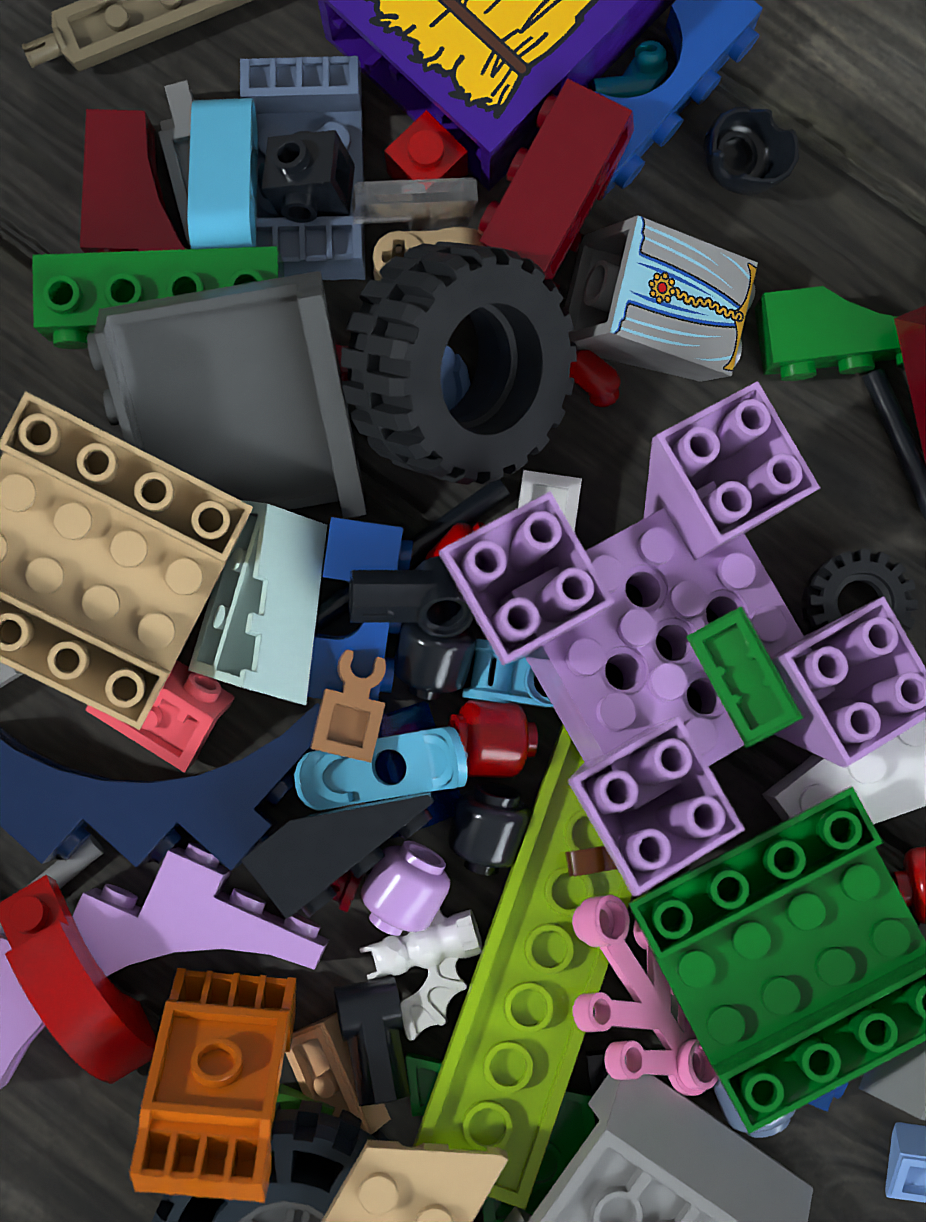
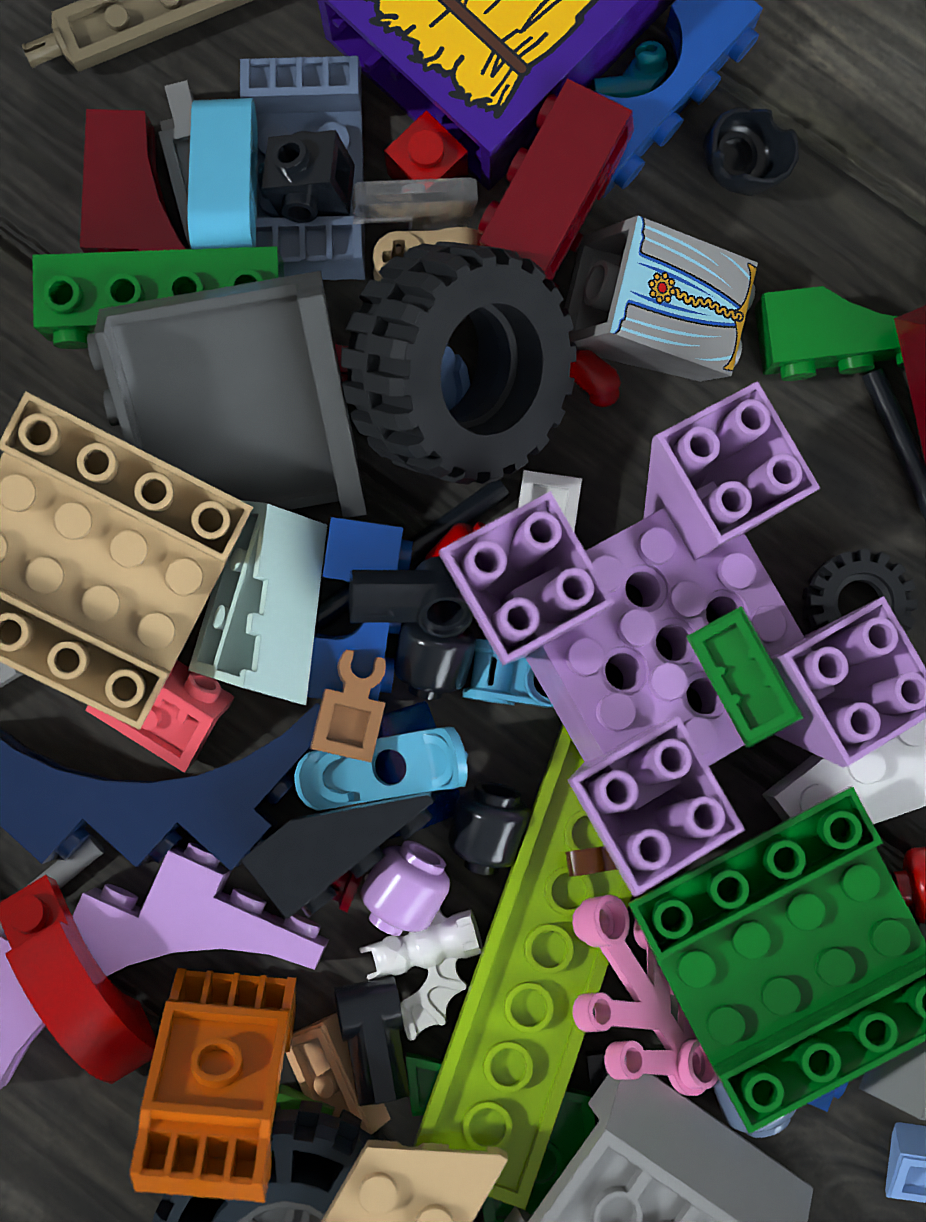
red head [448,699,538,778] -> none

